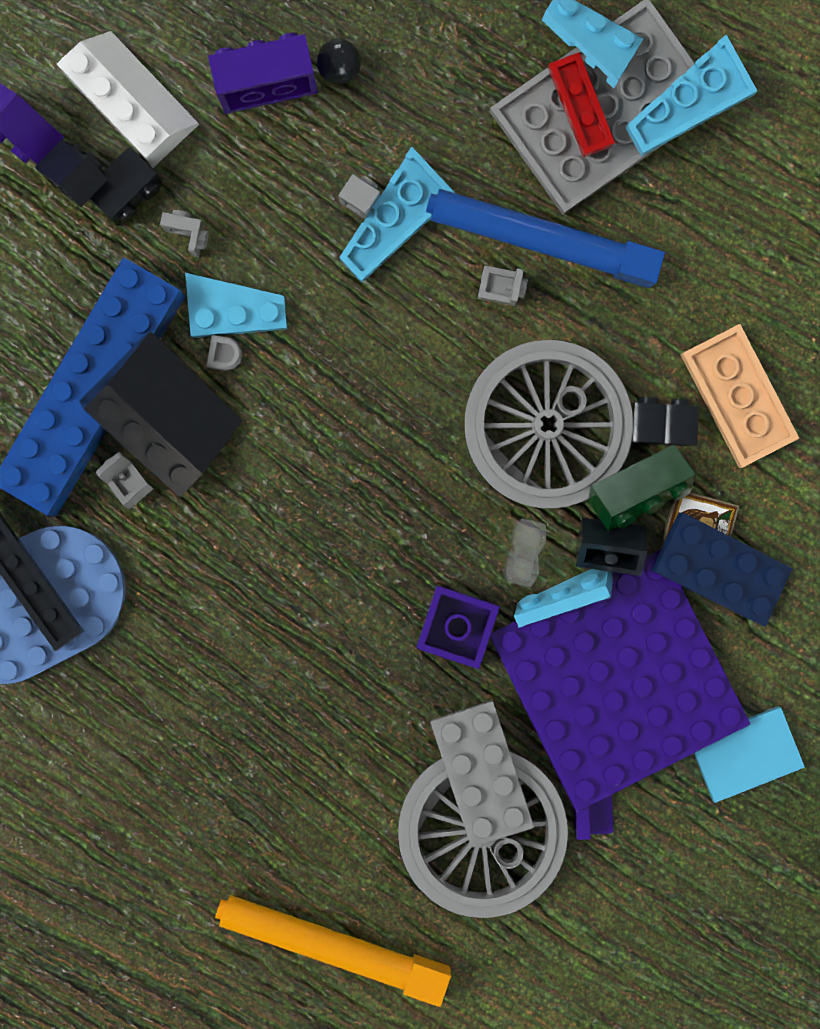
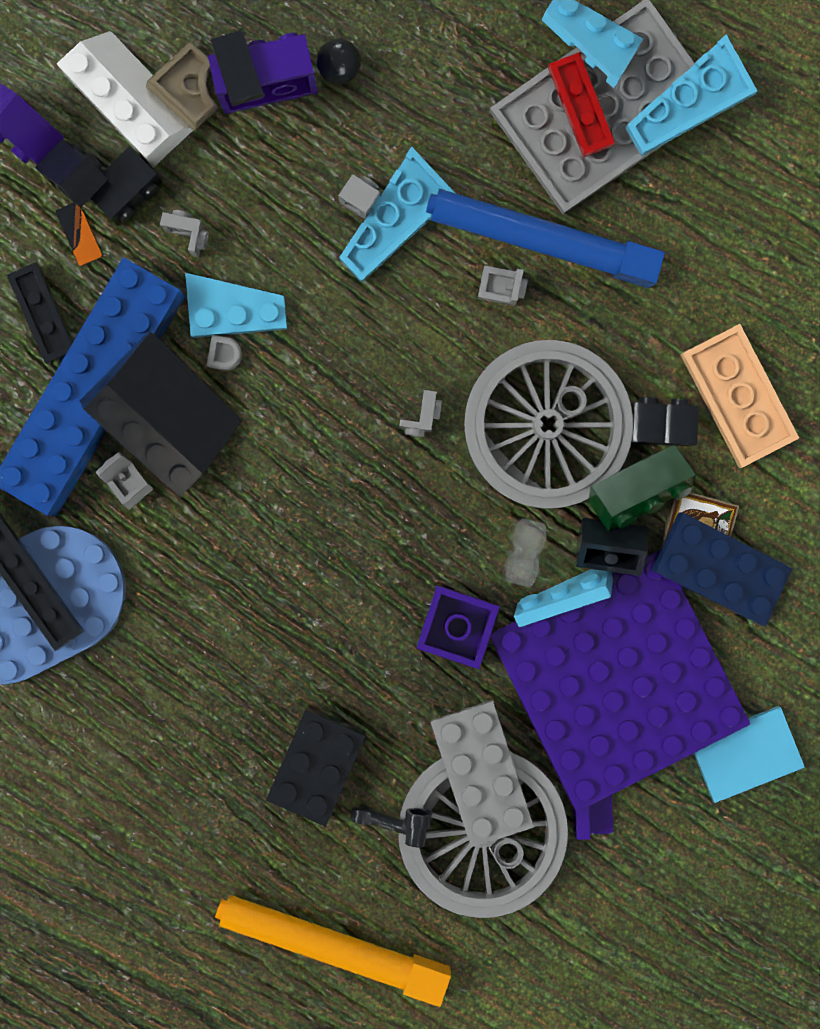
none -> black plate [7,262,73,365]
none -> sticker [56,202,102,266]
none -> dark tan tile [146,41,217,131]
none -> black tile [210,29,264,107]
none -> black brick [266,705,367,827]
none -> black brick [351,805,432,848]
none -> light grey bracket [399,390,442,437]

